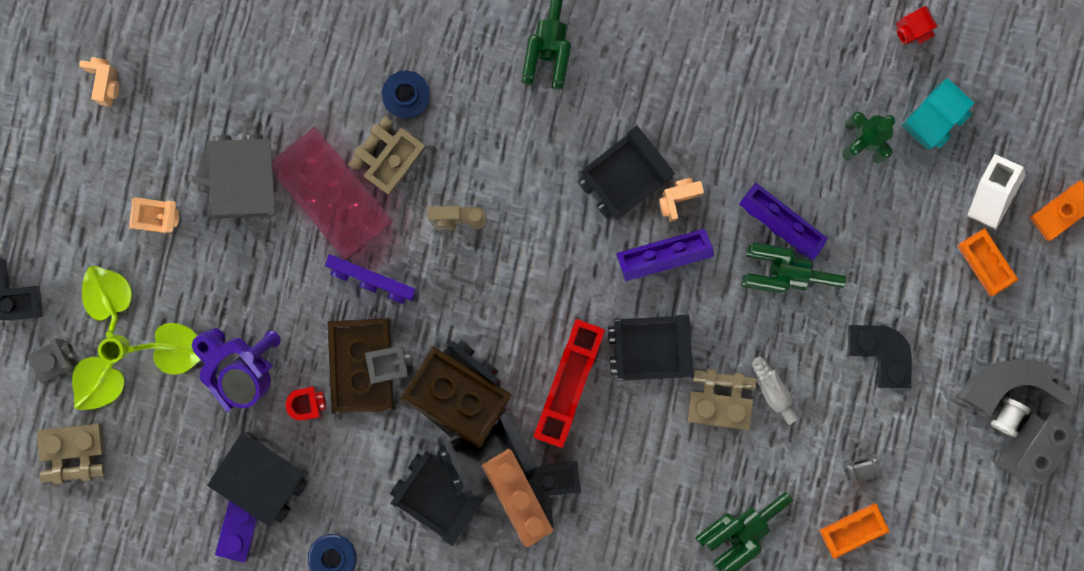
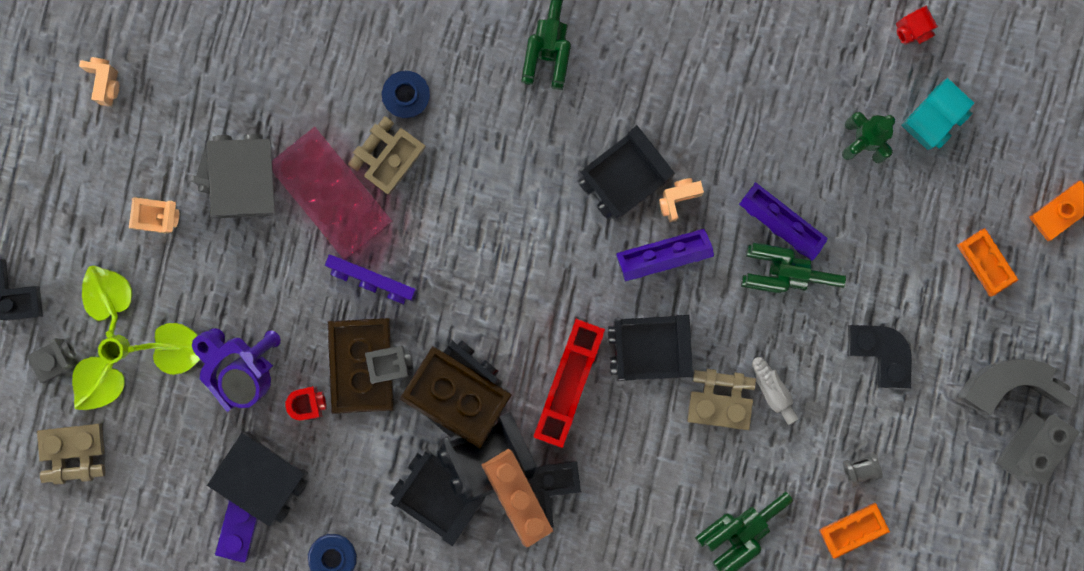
dark tan plate [428,206,487,231] -> none
white slope [968,154,1026,229] -> none
white bush [991,397,1031,438] -> none

